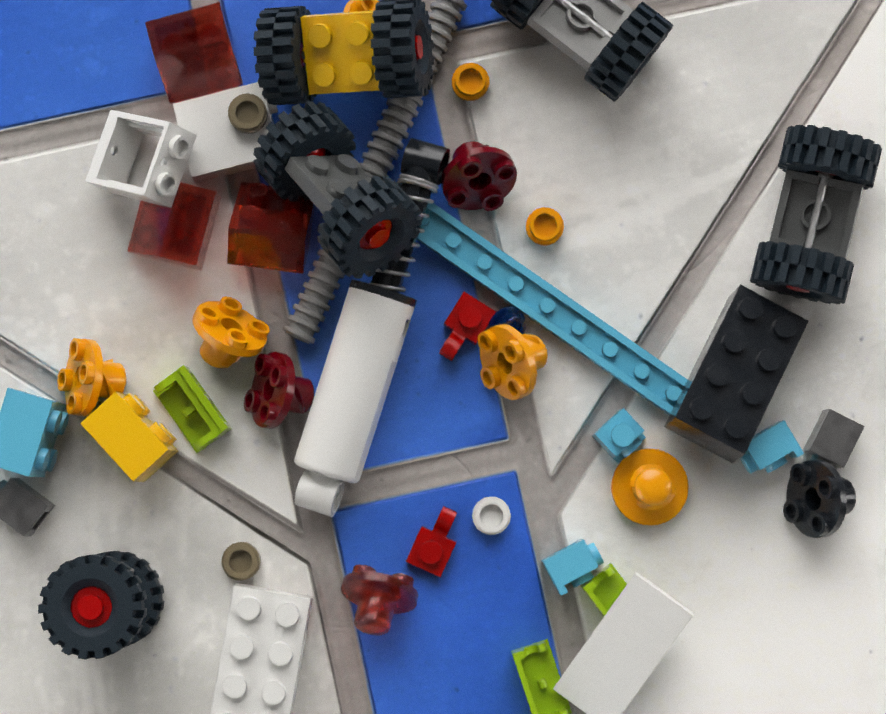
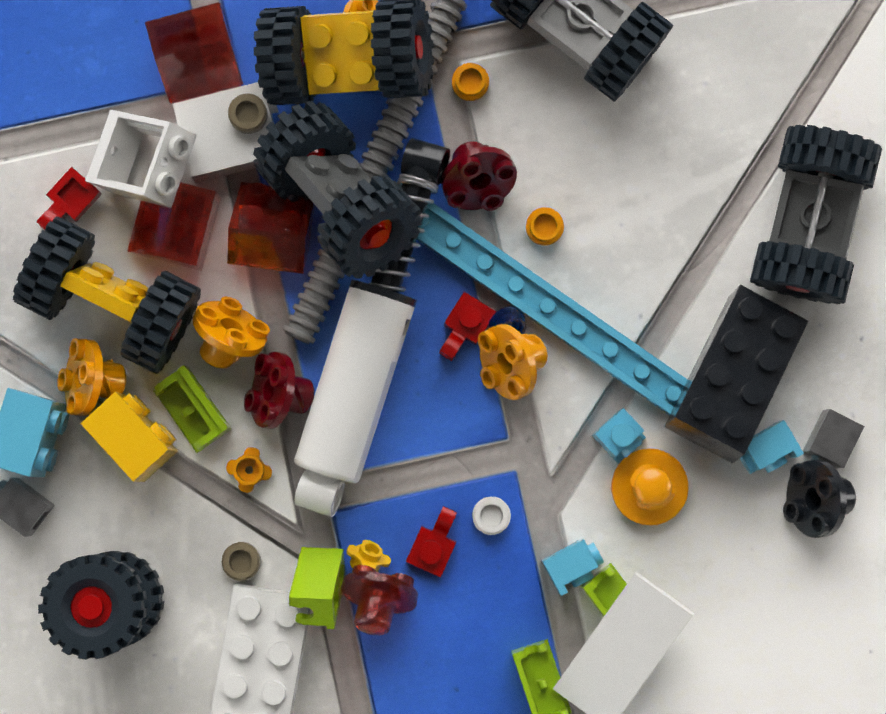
none -> black plate [13,217,201,374]
none -> red plate [36,167,102,230]
none -> light orange plate [226,447,272,493]
none -> lime hinge [289,547,346,629]
none -> yellow plate [346,540,391,576]

